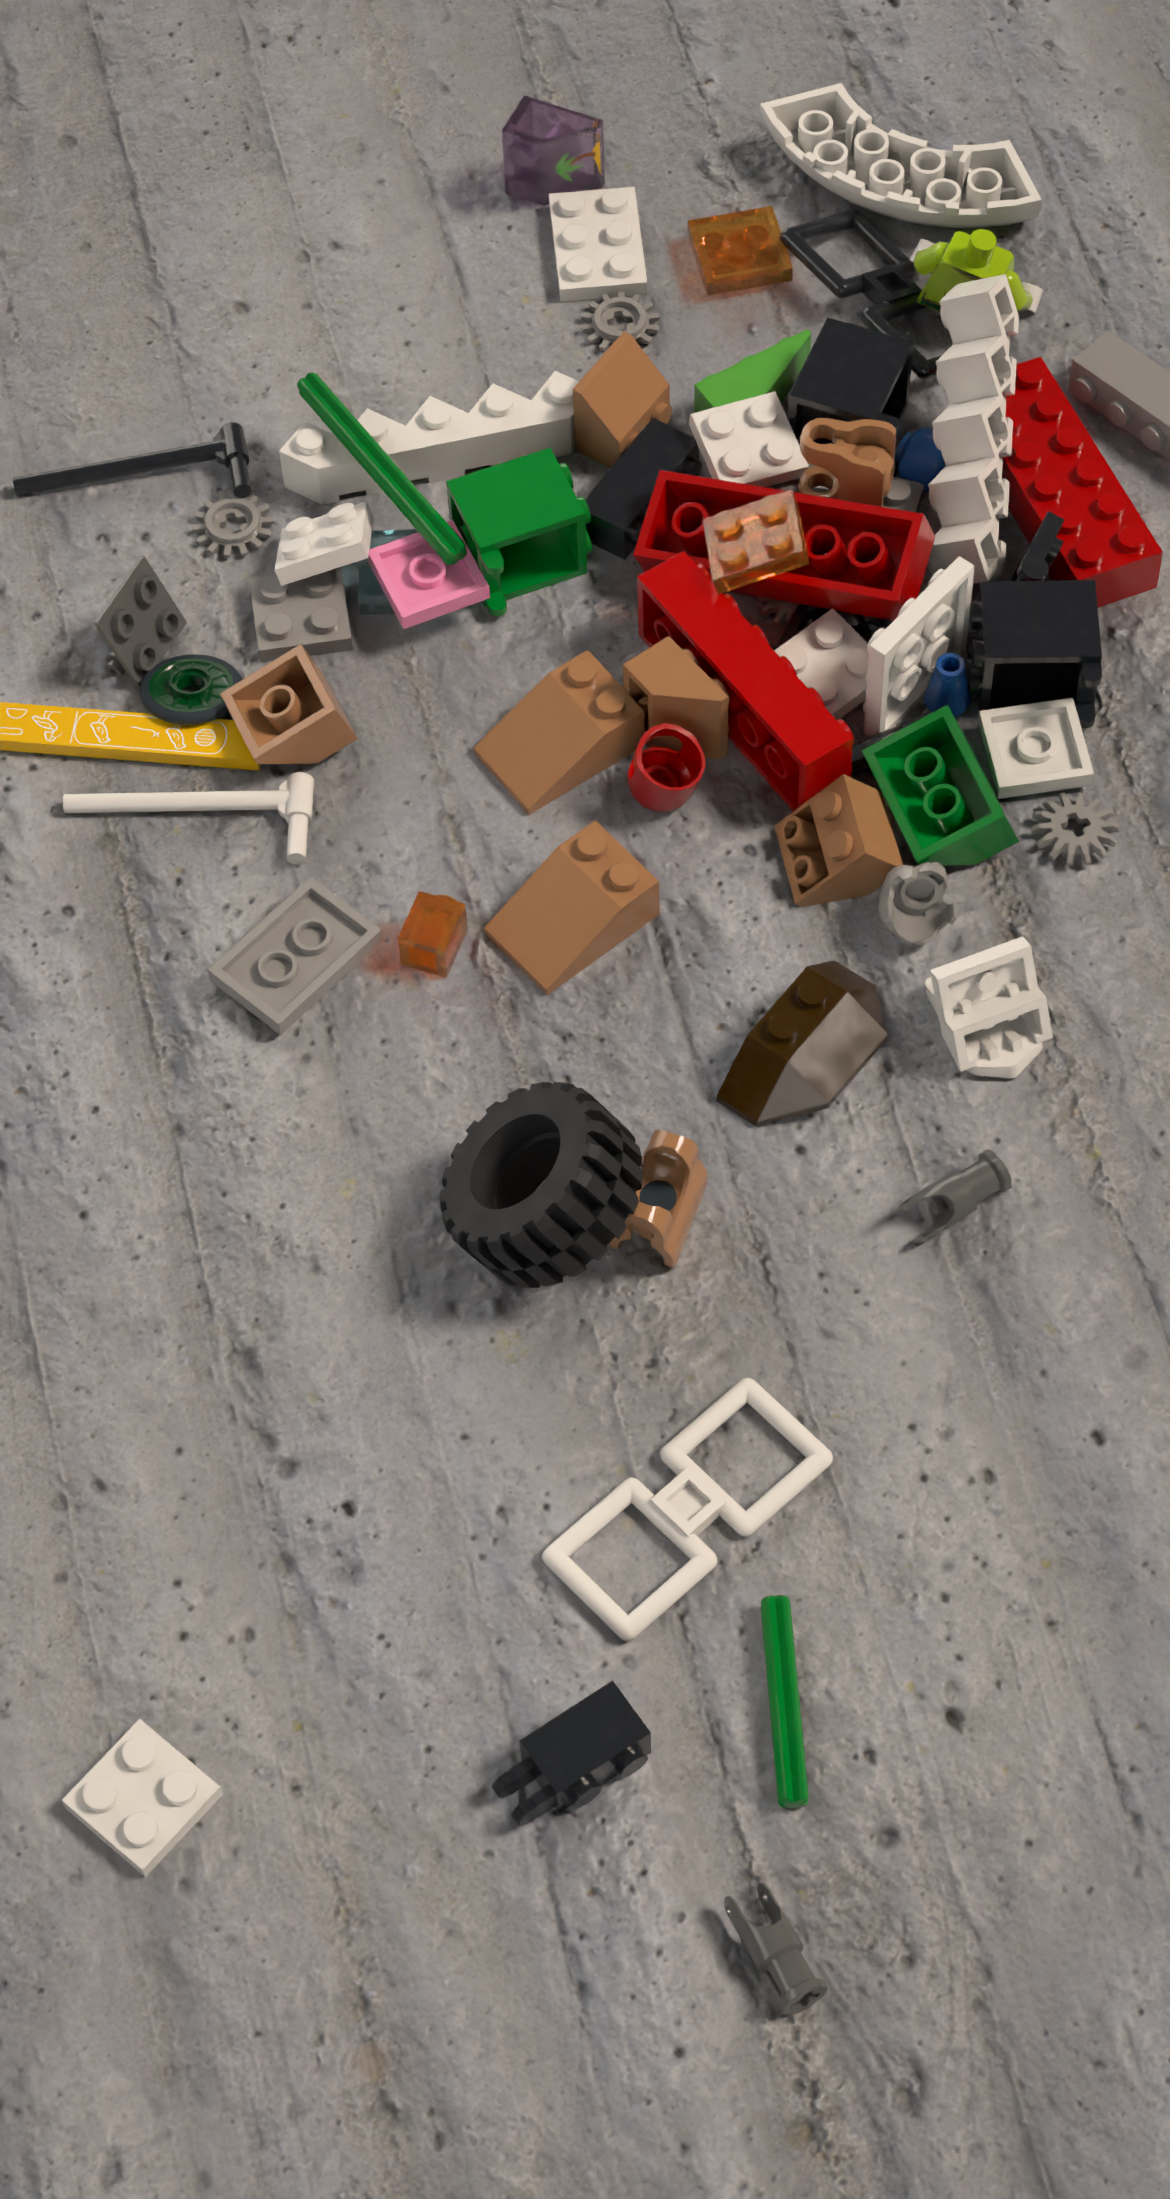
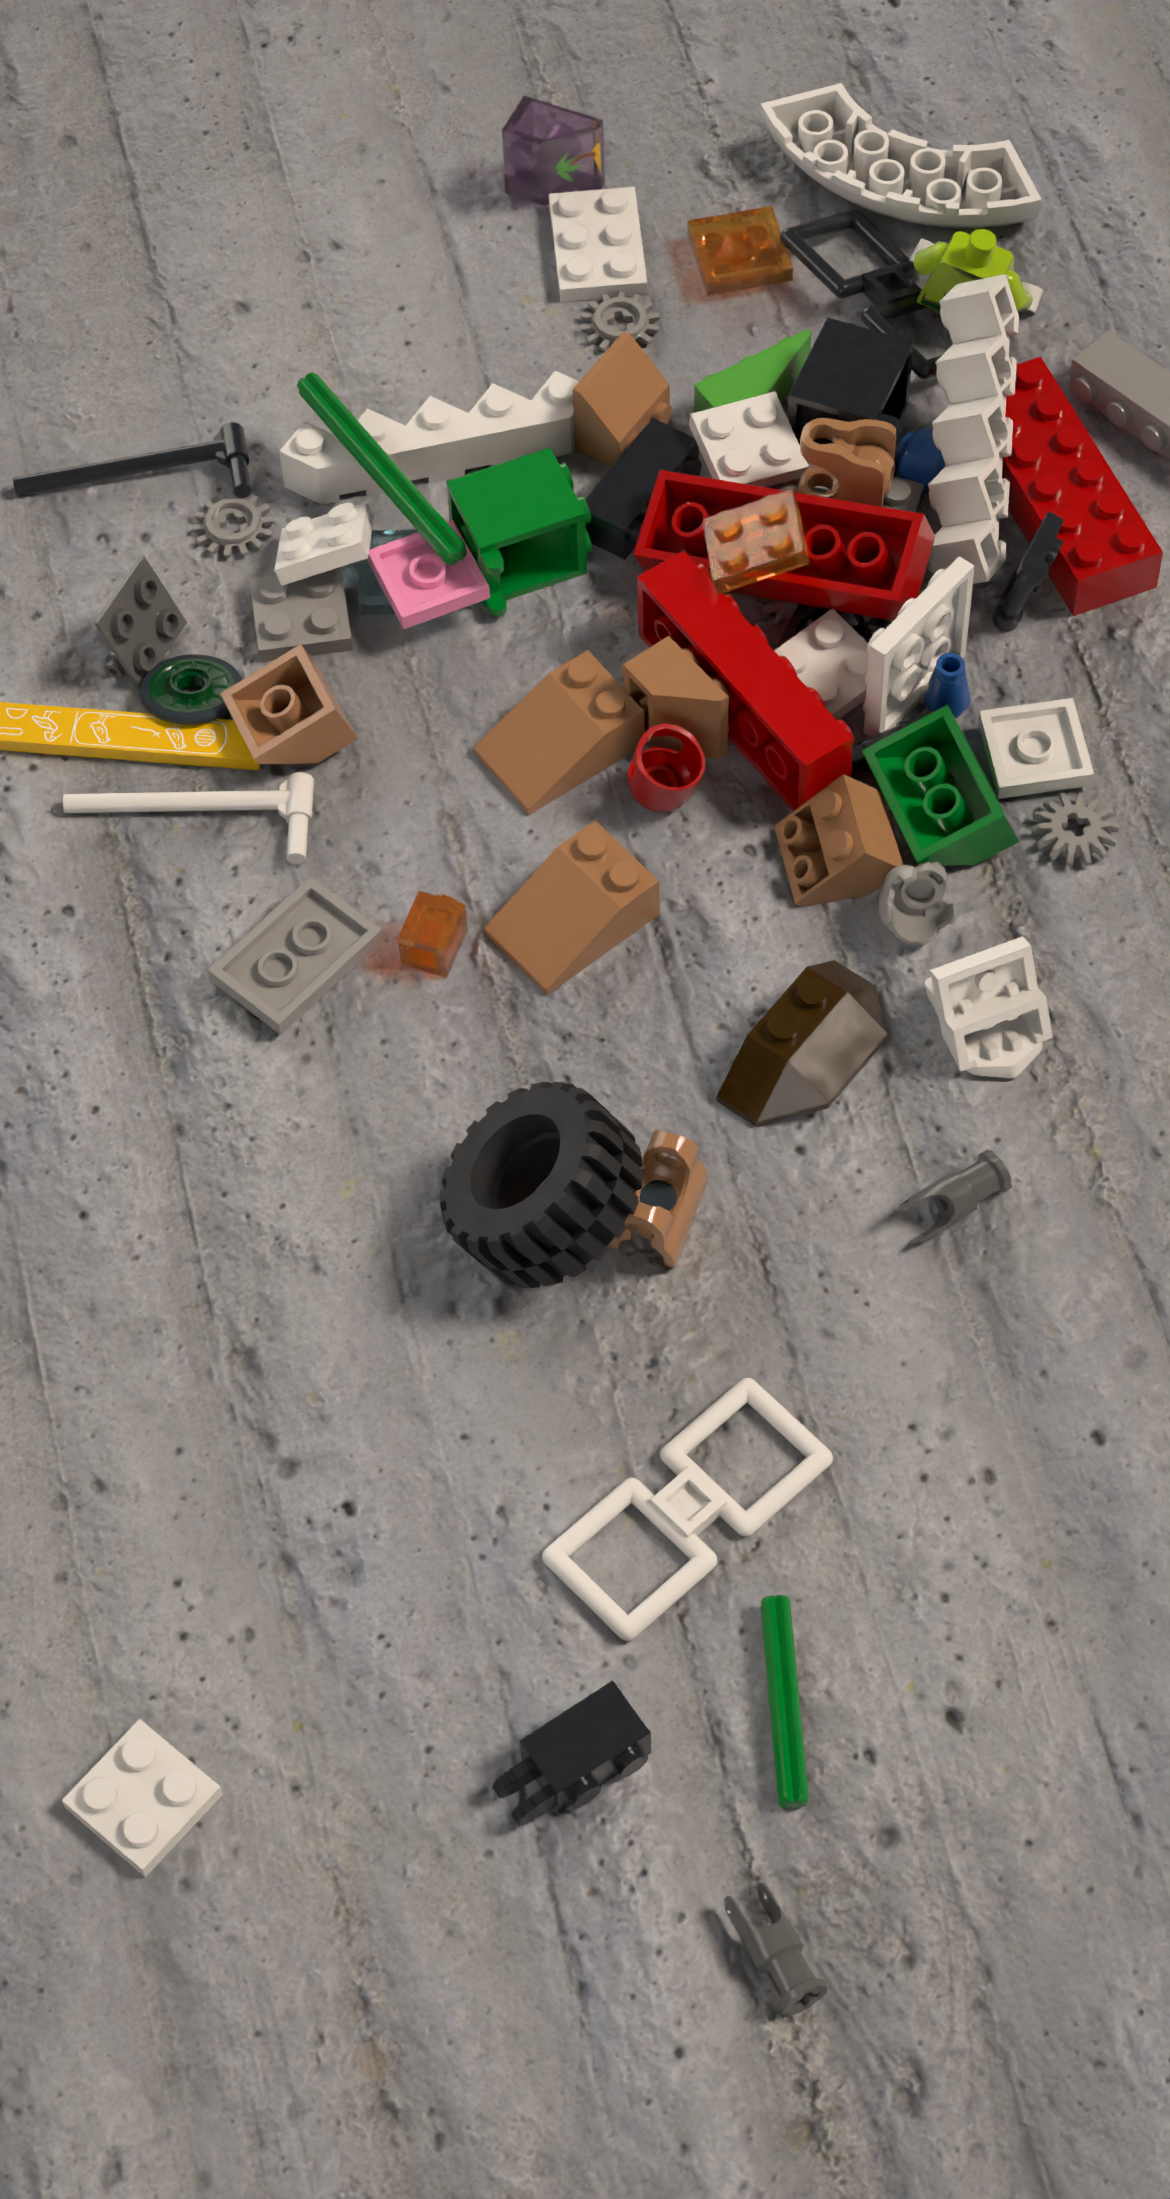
black container [966,580,1102,728] -> none

